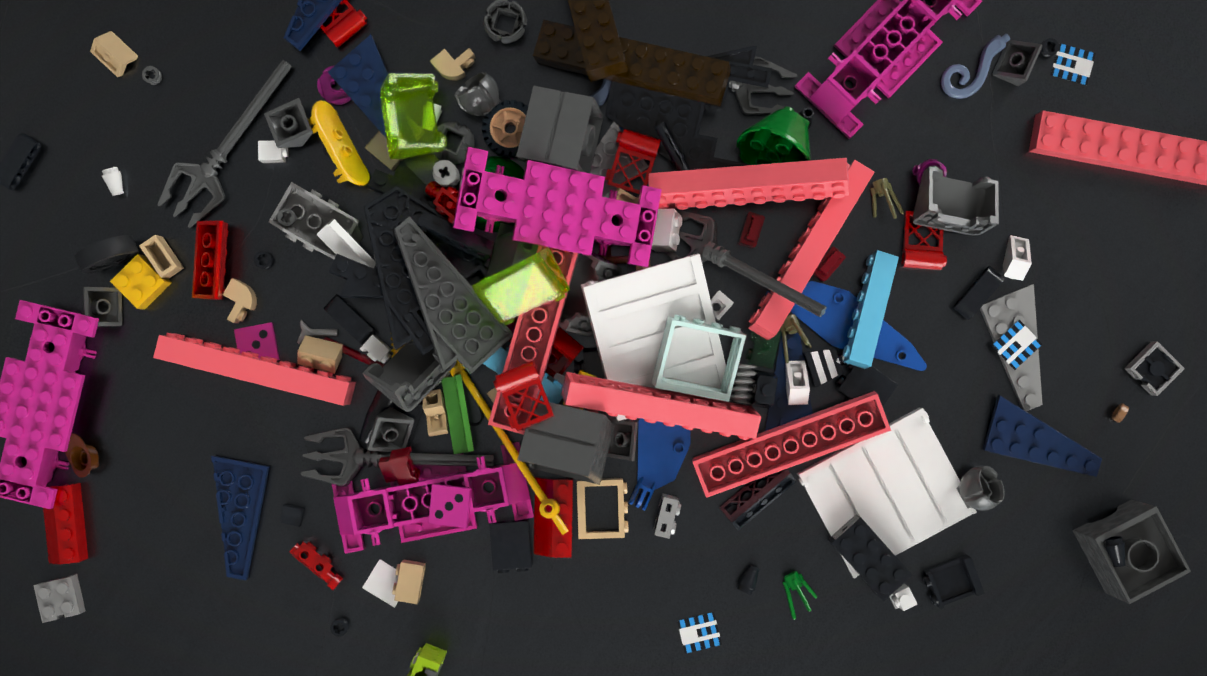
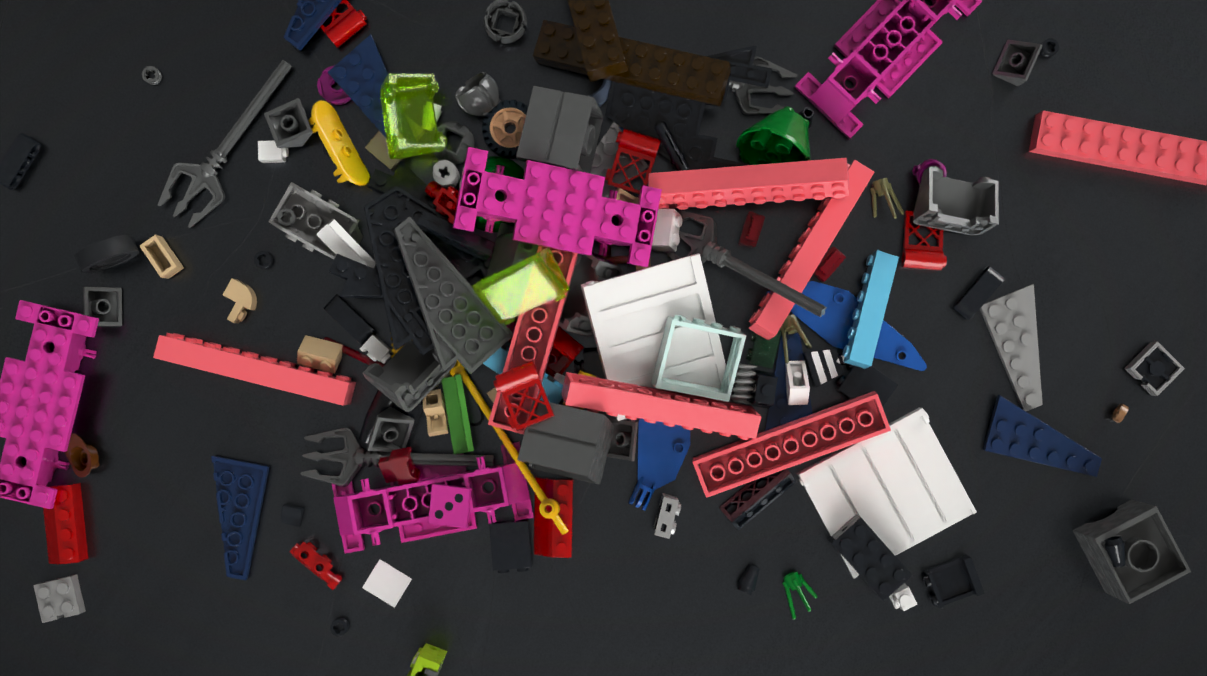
tan panel [90,31,138,77] -> none
white cone [102,167,124,196] -> none
yellow brick [110,254,172,310] -> none
red slope [192,221,228,300] -> none
dark pink tile [234,322,280,360] -> none
light grey piece [297,320,338,344] -> none
tan brick [392,559,426,604] -> none
tan brick [430,48,476,81] -> none
tan window [577,478,629,539] -> none
sticker [677,612,722,654] -> none
white brick [711,290,734,321] -> none
sand blue plant [941,34,1010,99] -> none
dark grey piece [956,466,1005,511] -> none
sticker [992,319,1042,370] -> none
white slope [1003,235,1032,281] -> none
sticker [1051,43,1096,85] -> none

